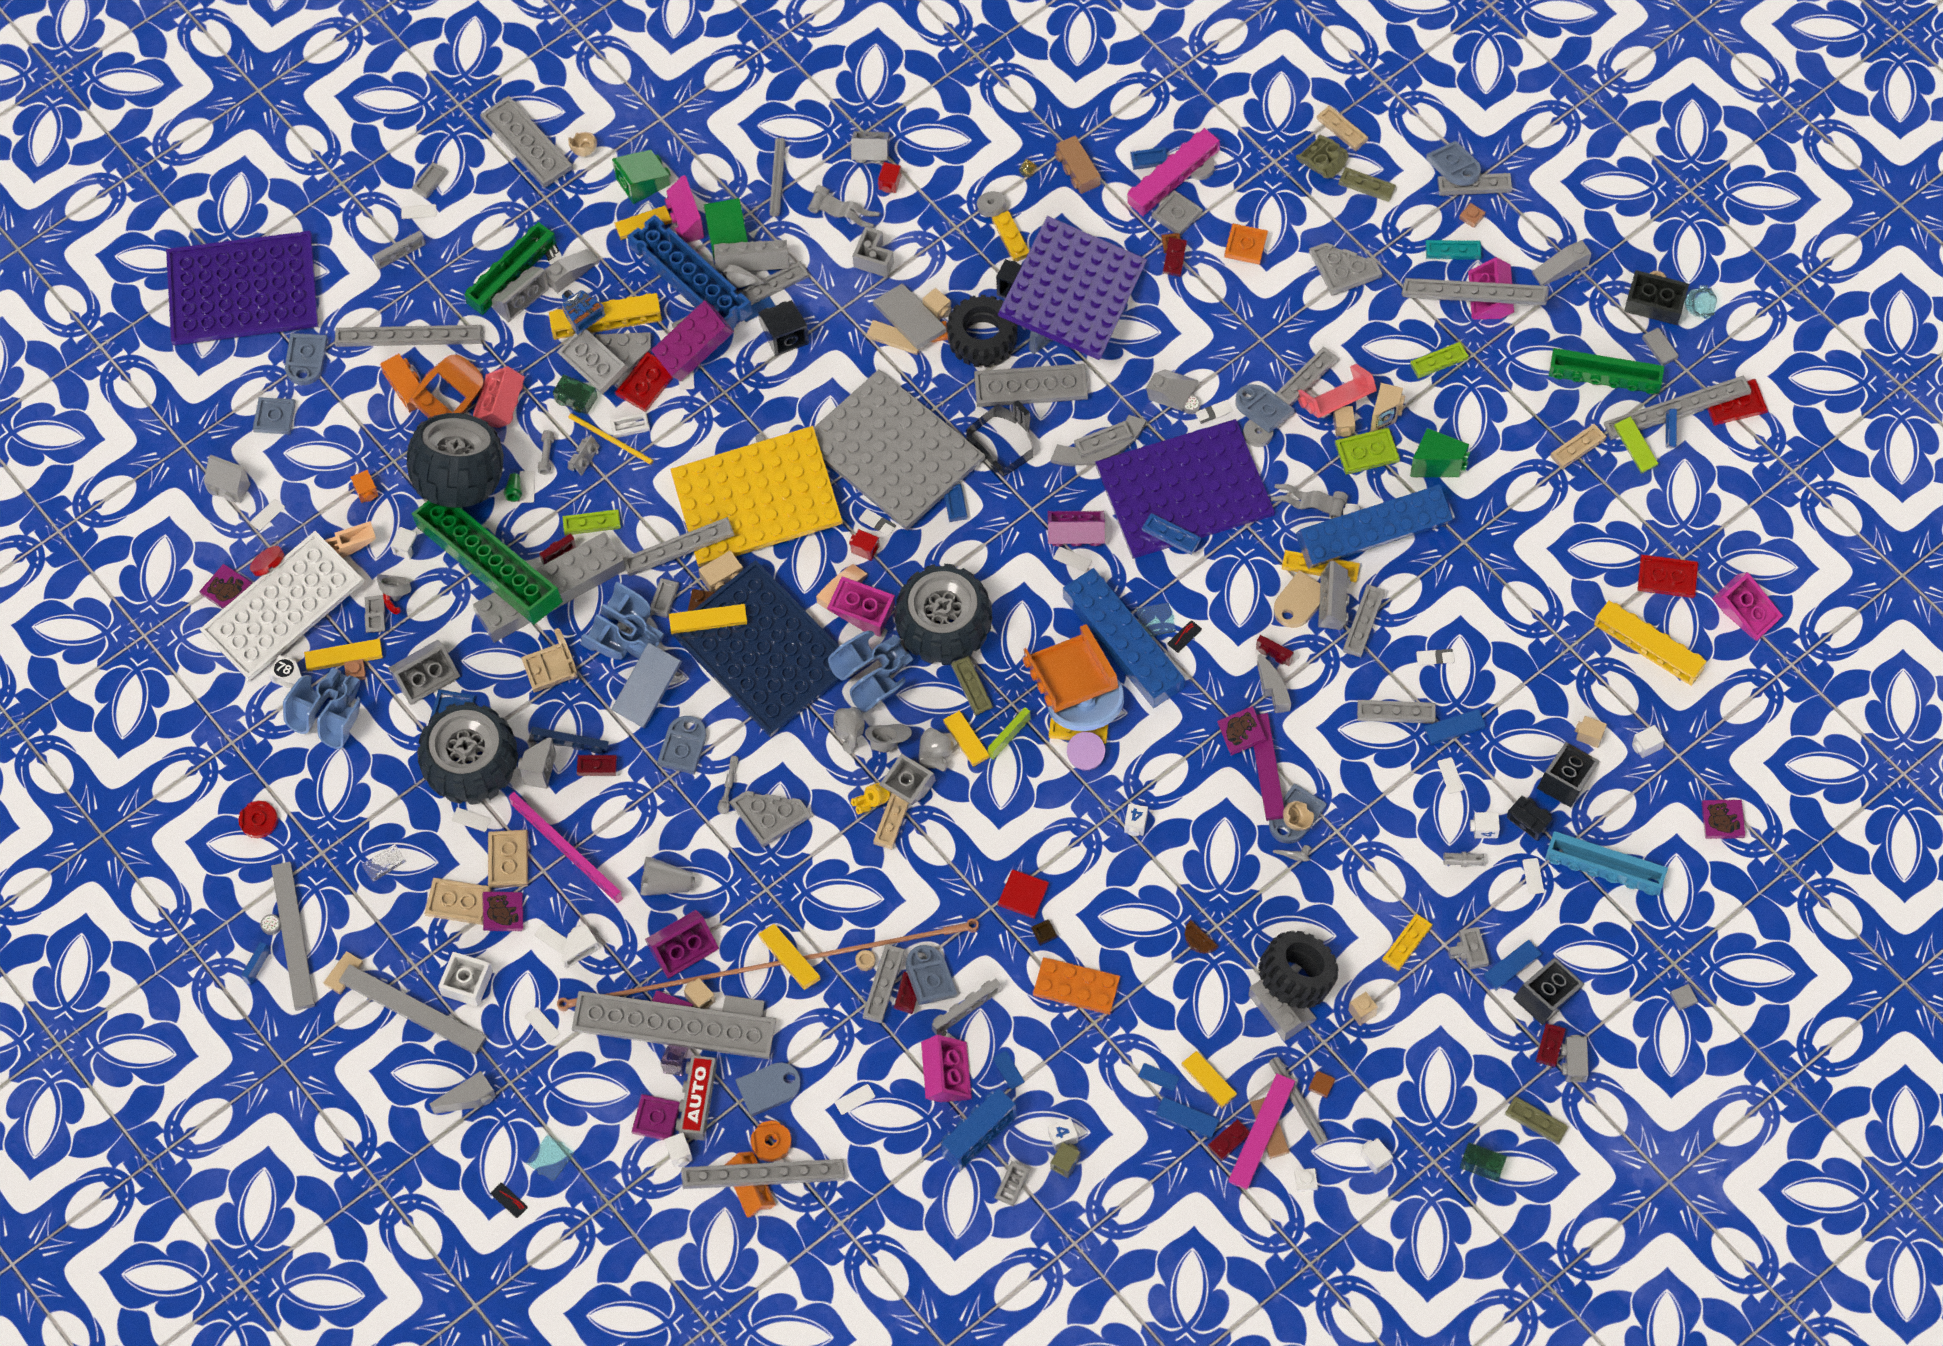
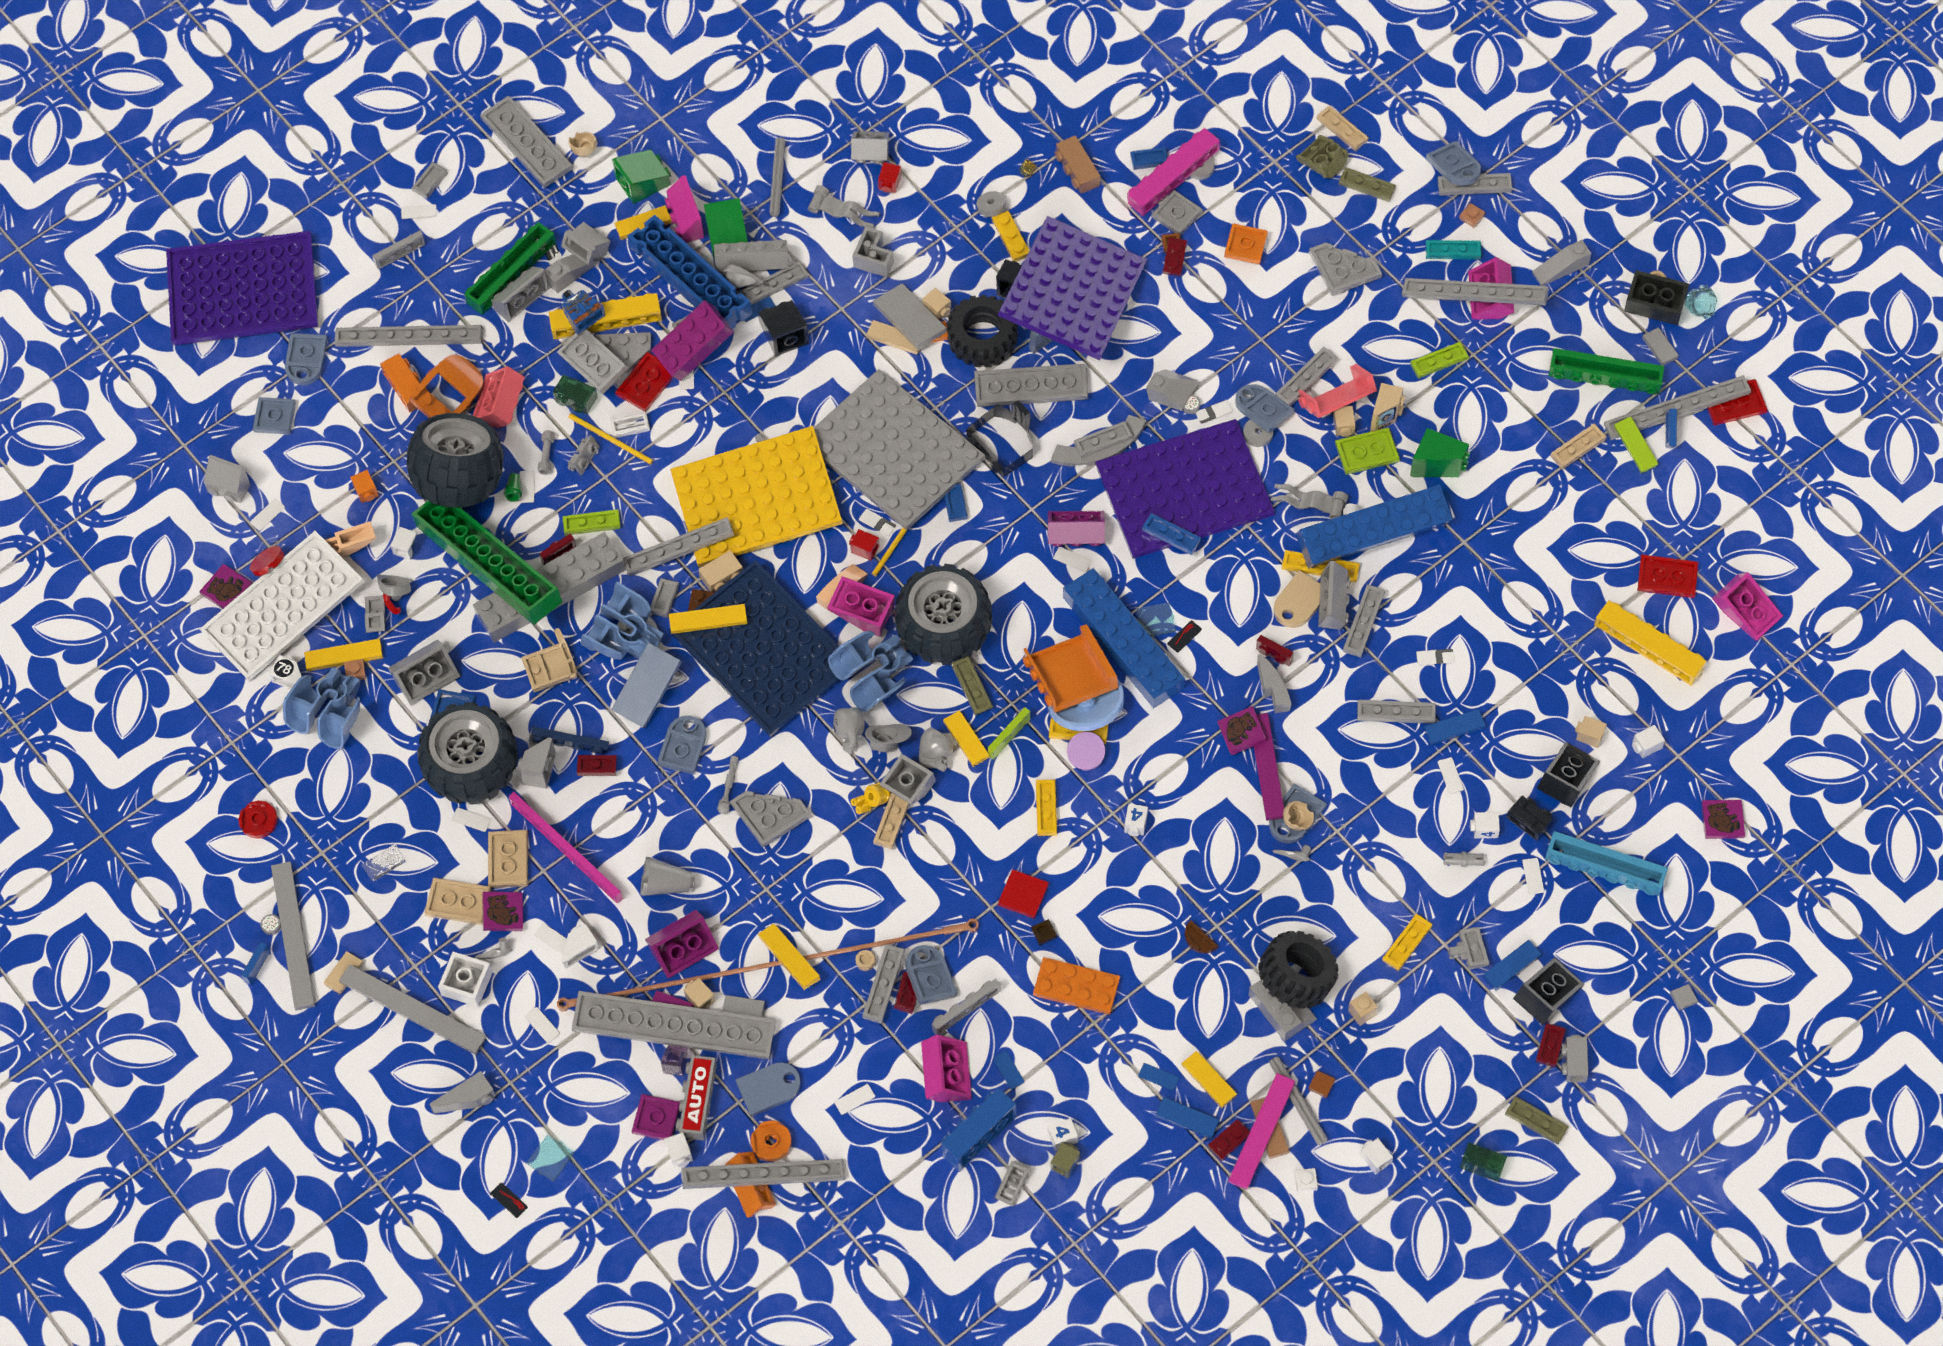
none -> light grey bar [475,938,512,959]
none -> light grey hips [561,222,610,265]
none -> yellow axle [872,527,907,577]
none -> yellow tile [1036,779,1057,836]

